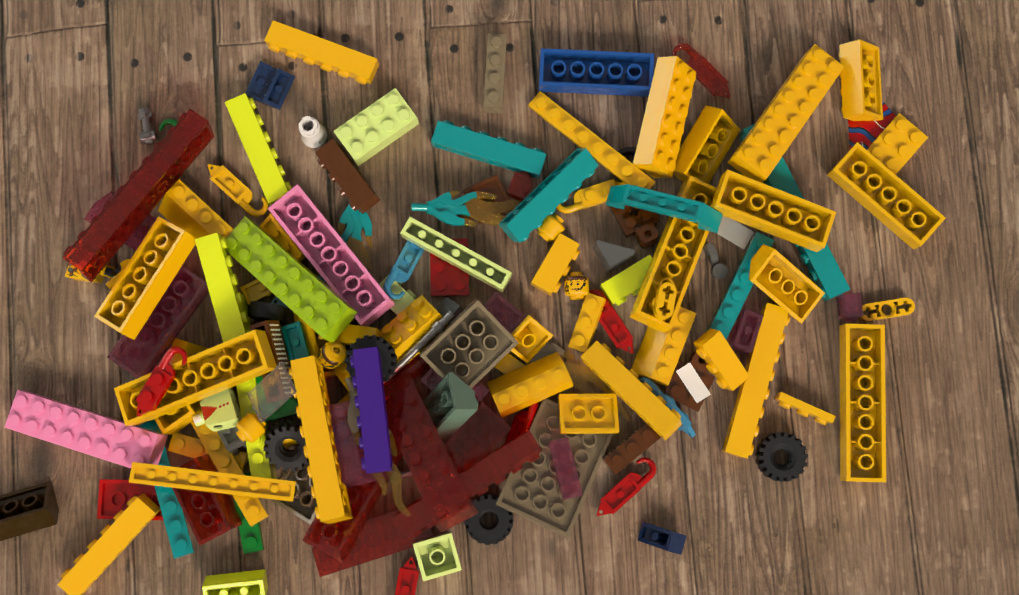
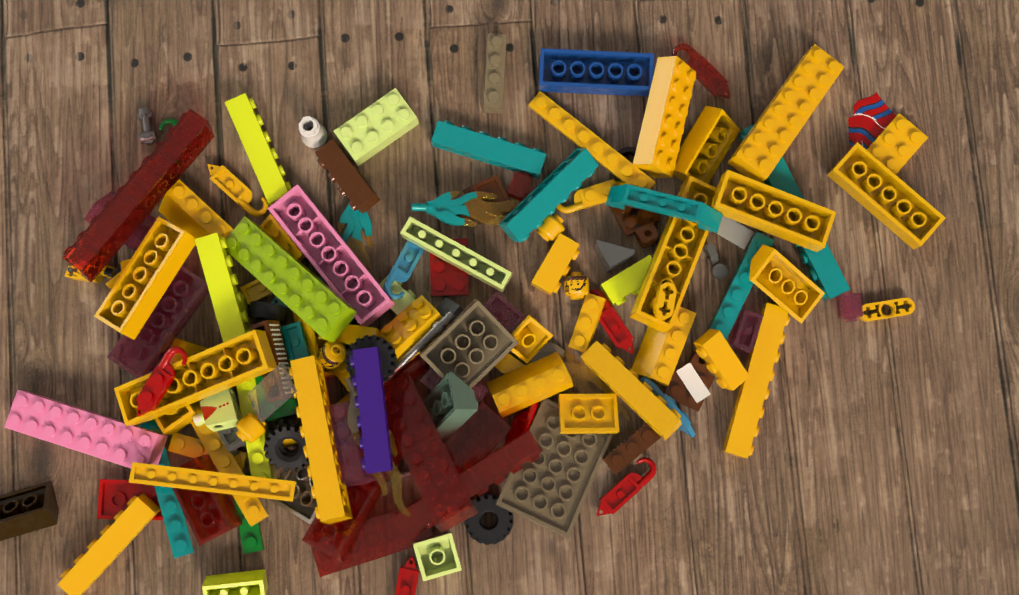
dark blue slope [245,61,295,110] -> none
yellow brick [264,20,379,85] -> none
clear pink plate [548,437,583,501] -> none
dark blue slope [638,522,687,555] -> none
black tyre [755,432,808,482] -> none
yellow plate [774,392,836,425] -> none
yellow slope [839,39,883,121] -> none
yellow brick [839,324,886,482] -> none

